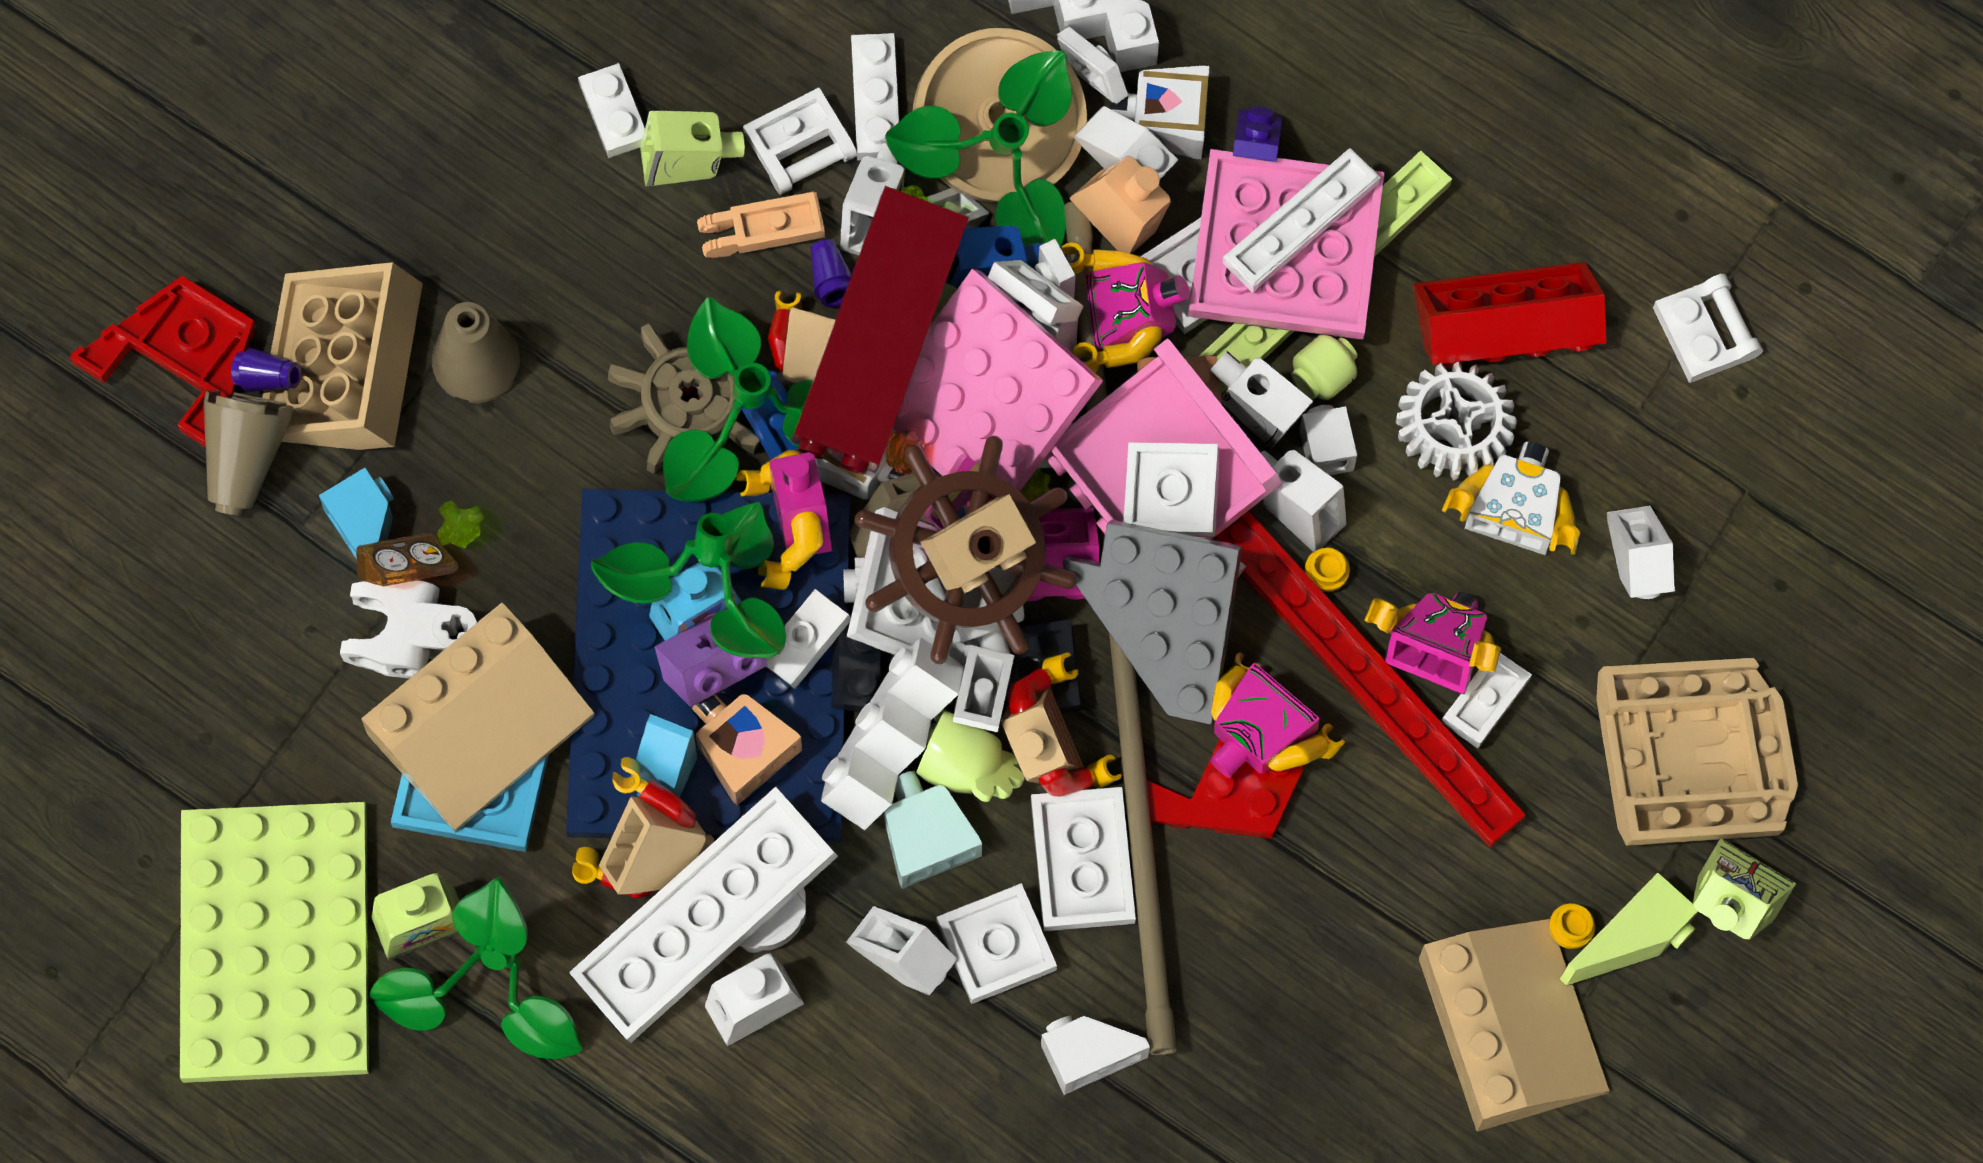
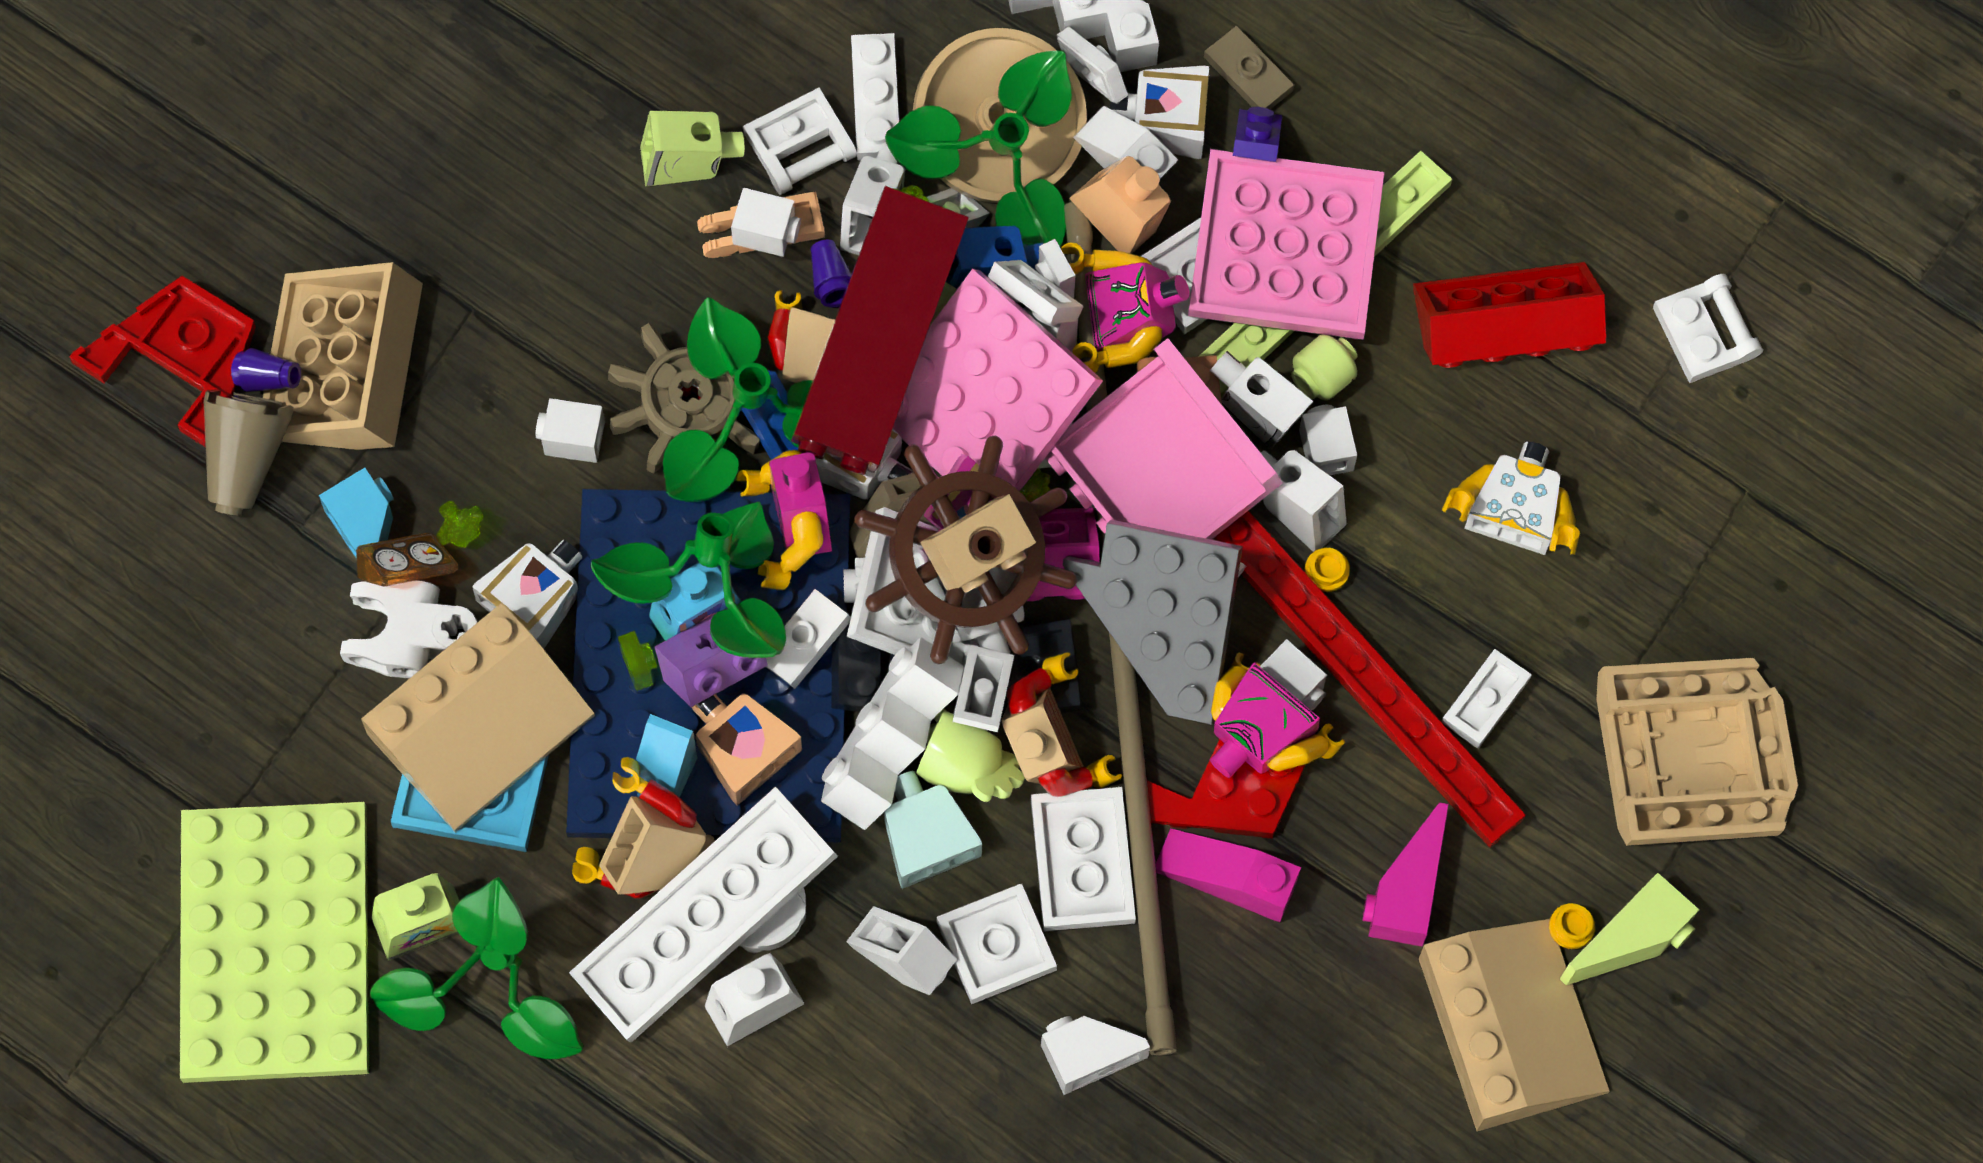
dark tan cone [432,302,521,404] -> none
white plate [578,63,645,158] -> none
clear orange plate [886,430,924,475] -> none
white plate [1123,442,1220,536] -> none
white tile [1222,148,1381,293] -> none
dark pink torso [1364,592,1501,694] -> none
white gear [1396,361,1517,481] -> none
white slope [1607,506,1675,599] -> none
yellowish green torso [1692,838,1796,940] -> none
none -> white torso [472,540,582,649]
none -> white brick [536,398,605,463]
none -> clear neon green plate [618,631,657,691]
none -> white brick [731,188,801,257]
none -> dark pink slope [1155,829,1301,923]
none -> dark tan plate [1204,26,1294,110]
none -> white brick [1260,639,1327,711]
none -> dark pink slope [1362,802,1448,947]

